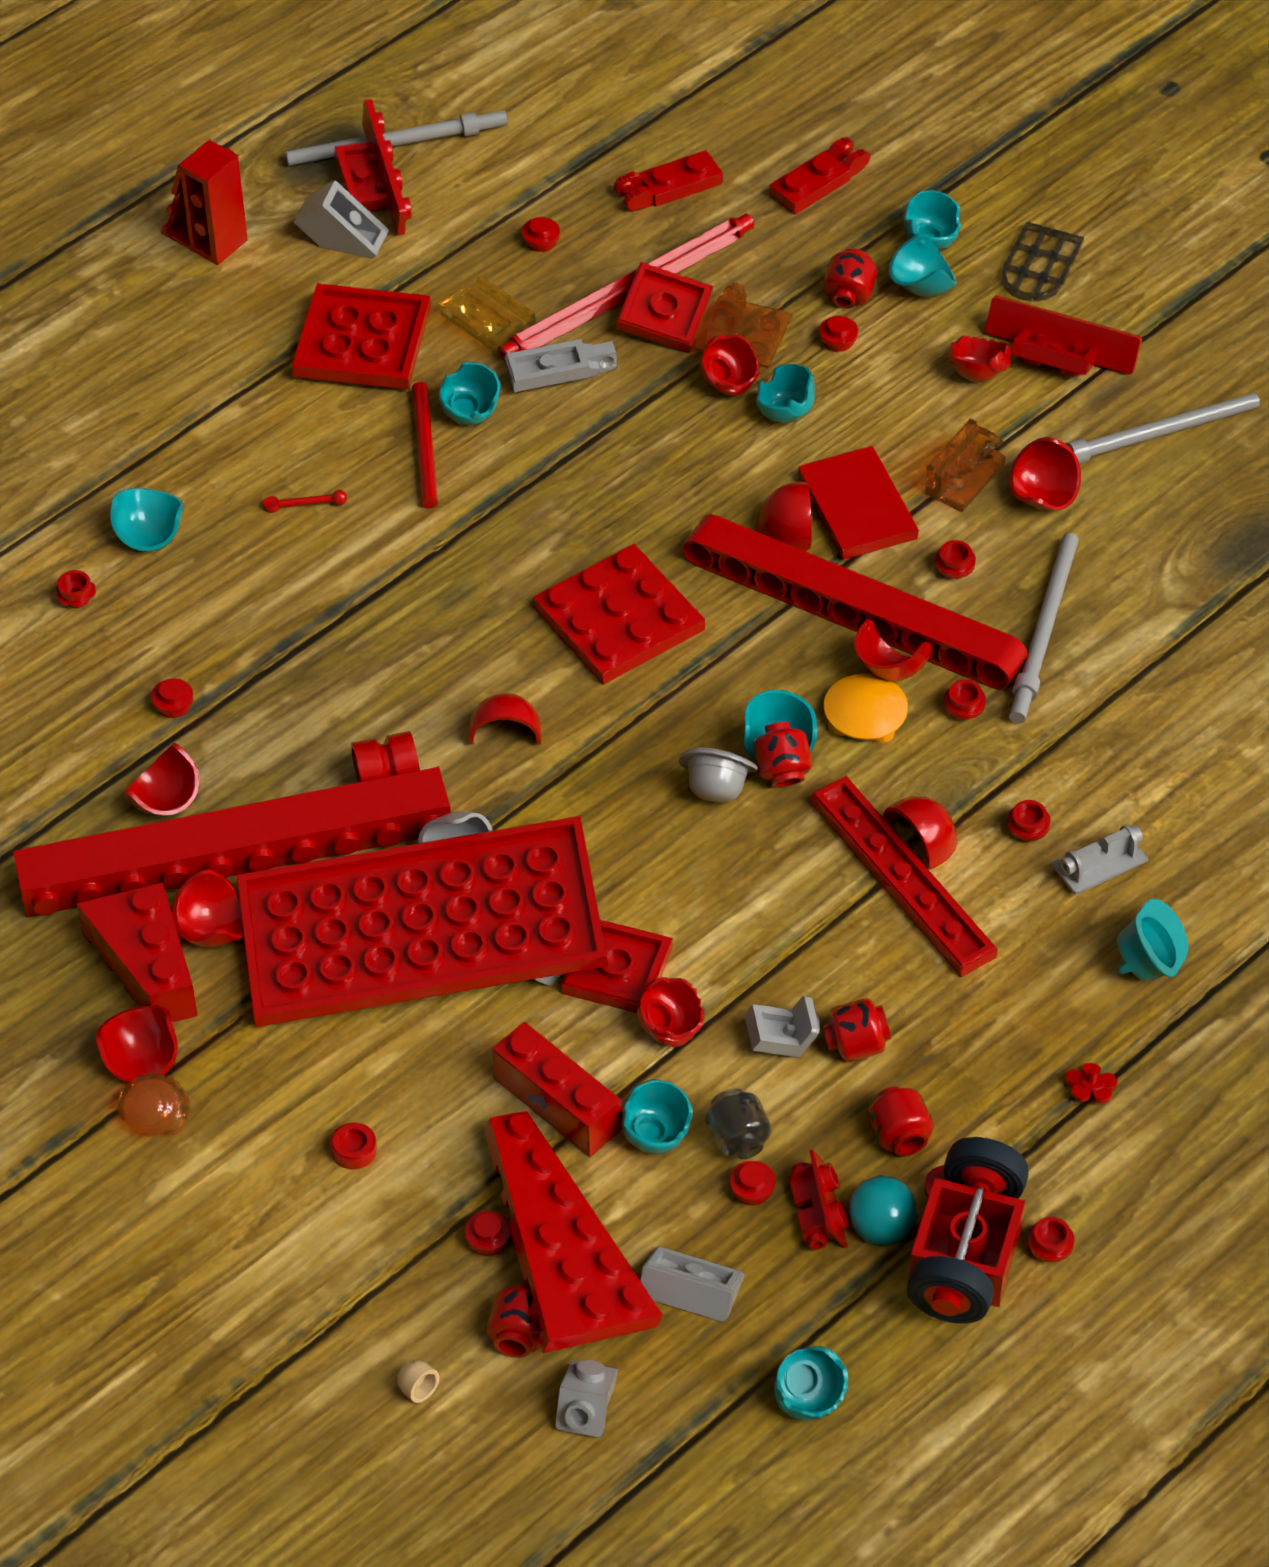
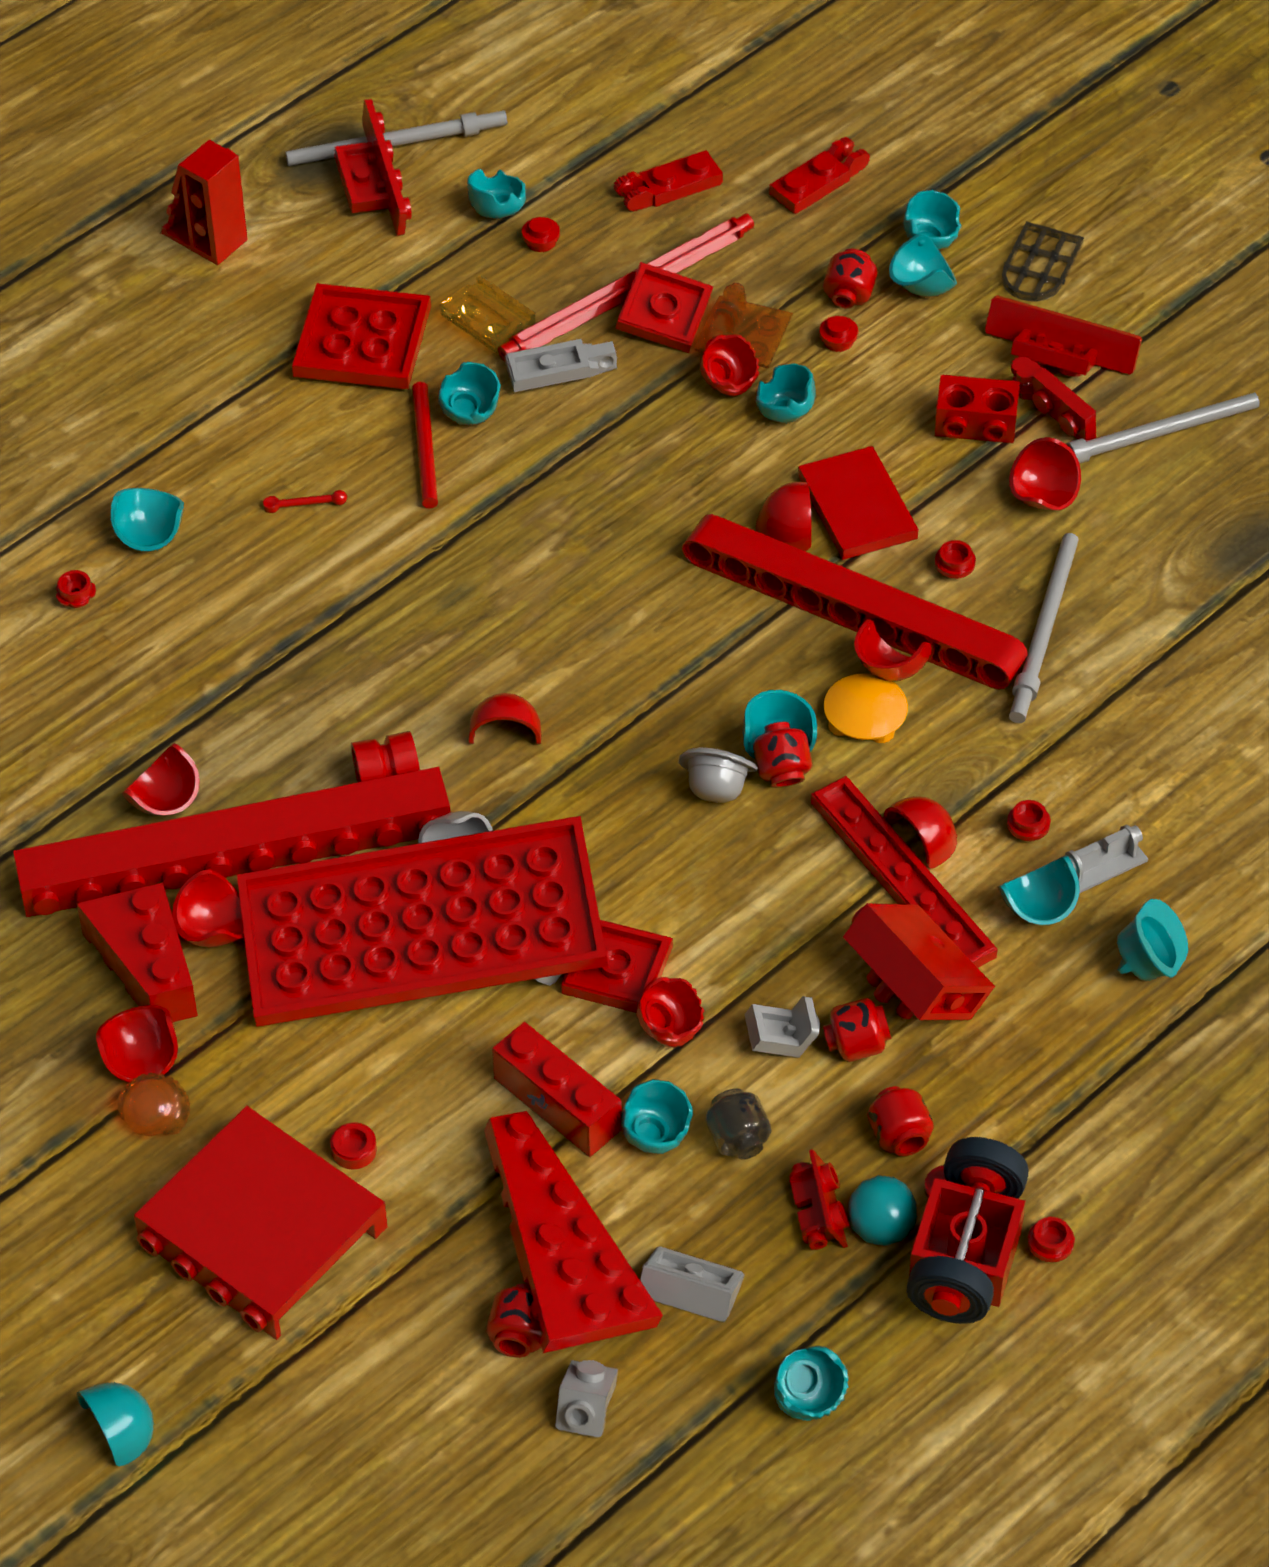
red plate [151,678,194,718] -> none
light grey slope [294,180,389,258] -> none
tan hinge [397,1360,440,1403] -> none
red plate [465,1211,511,1256] -> none
red plate [533,544,705,685] -> none
red plate [730,1161,776,1206] -> none
clear orange hinge [925,418,1006,513] -> none
red plate [944,679,986,719] -> none
red hair [947,336,1011,382] -> none
red plant [1065,1063,1118,1104] -> none
none -> teal helmet [77,1382,154,1466]
none -> red panel [134,1106,388,1340]
none -> teal hair [467,169,526,219]
none -> red piece [843,903,995,1020]
none -> red brick [935,374,1020,443]
none -> teal helmet [998,855,1080,925]
none -> red hinge [1011,356,1096,441]

